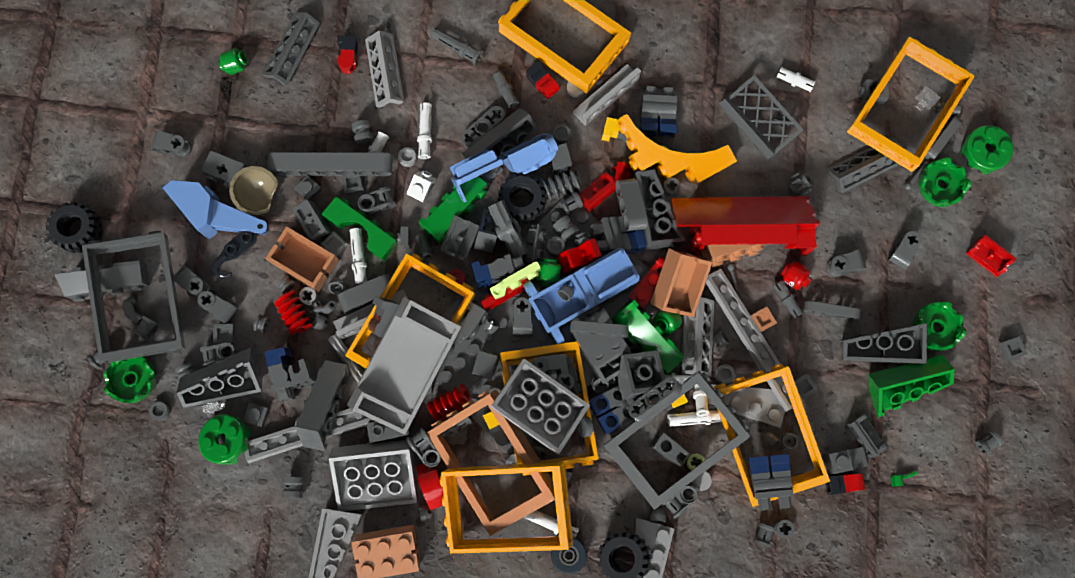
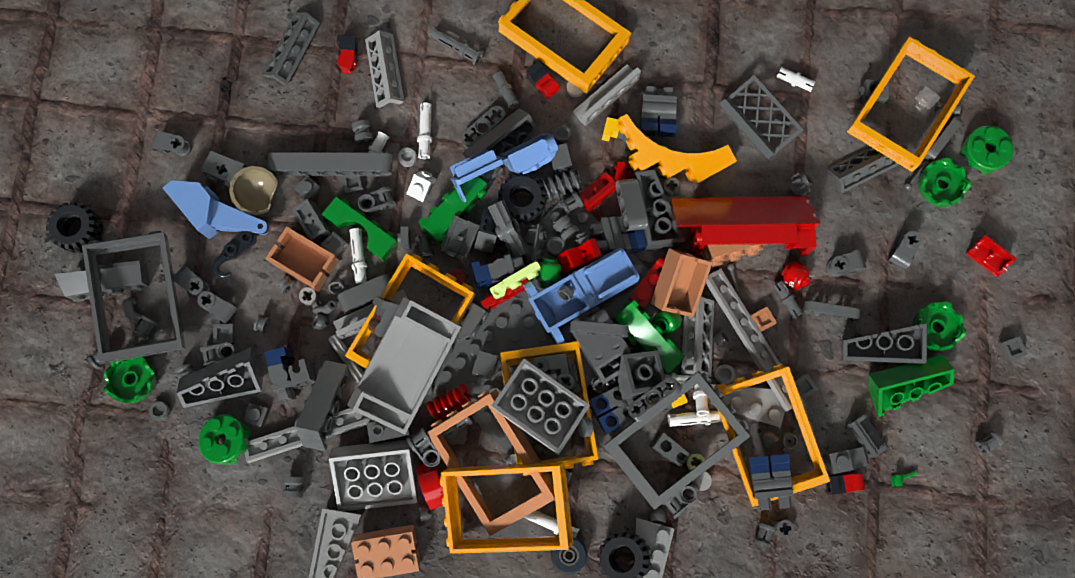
clear tile [201,399,226,418] -> none
green head [218,48,248,75] -> none
red piece [275,291,312,334] -> none
dark grey hinge [483,317,500,334] -> none
dark grey leg [483,411,511,446] -> none
dark grey piece [513,297,532,335] -> none

